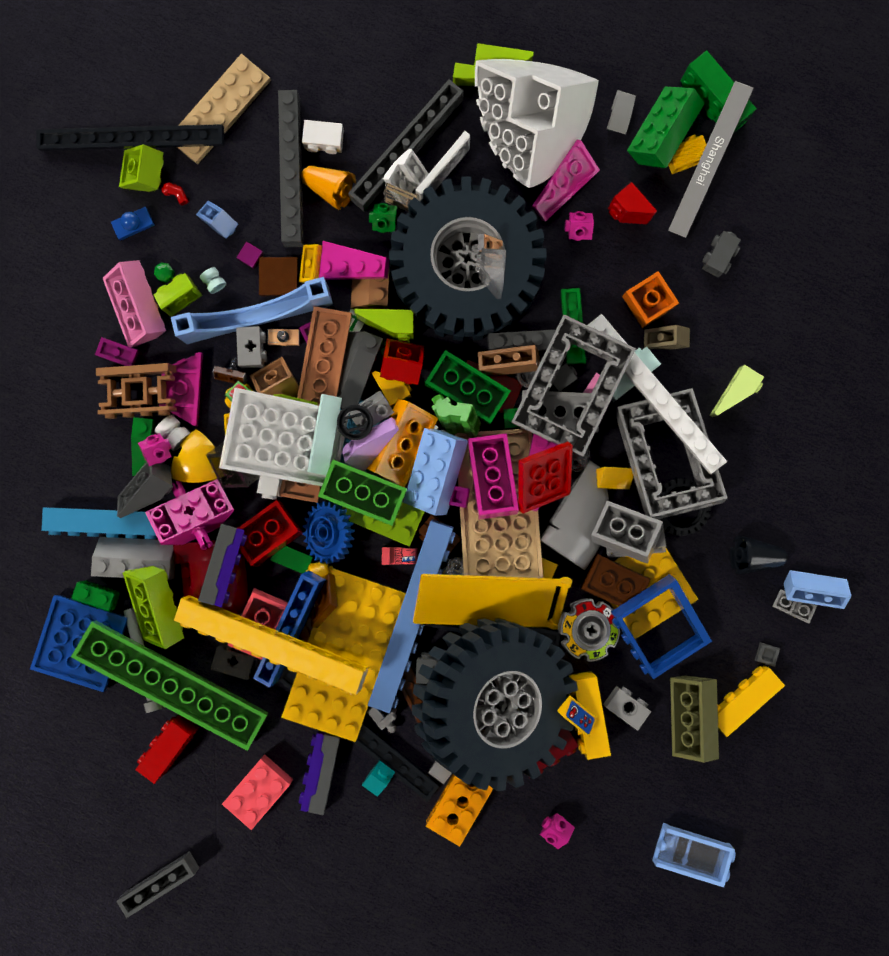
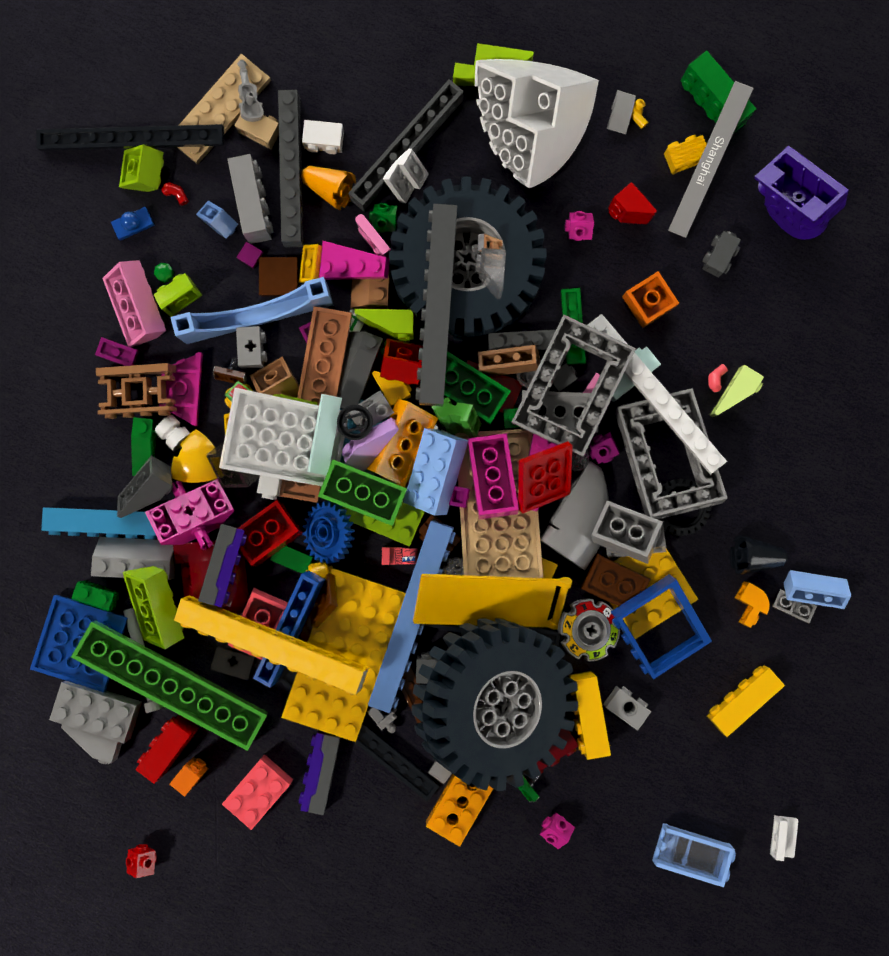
dark grey brick [116,851,200,918] -> none
dark pink brick [138,433,172,466] -> none
light aqua wheel [200,267,226,294] -> none
light nougat piece [268,329,300,346] -> none
teal brick [362,760,395,797] -> none
clear piece [383,183,418,211] -> none
white tile [416,131,470,201] -> none
dark pink wing [532,139,600,222] -> none
slope [557,696,597,737] -> none
yellow slope [596,467,633,490] -> none
green brick [627,86,705,168] -> none
dark tan slope [644,325,690,349] -> none
olive brick [670,675,719,763] -> none
dark grey tile [755,642,780,667] -> none
none -> light grey brick [49,681,142,744]
none -> light grey slope [61,724,122,764]
none -> red brick [126,844,157,878]
none -> orange brick [170,757,209,797]
none -> light grey brick [228,154,274,244]
none -> tan brick [234,115,279,149]
none -> light grey piece [237,60,264,122]
none -> bright pink container [355,214,391,259]
none -> dark grey brick [416,204,457,407]
none -> green piece [518,775,541,802]
none -> magenta brick [588,432,619,464]
none -> yellow arm [631,99,649,129]
none -> coral arm [708,364,728,392]
none -> light orange brick [735,581,769,628]
none -> dark purple brick [755,146,849,240]
none -> white panel [770,815,798,861]

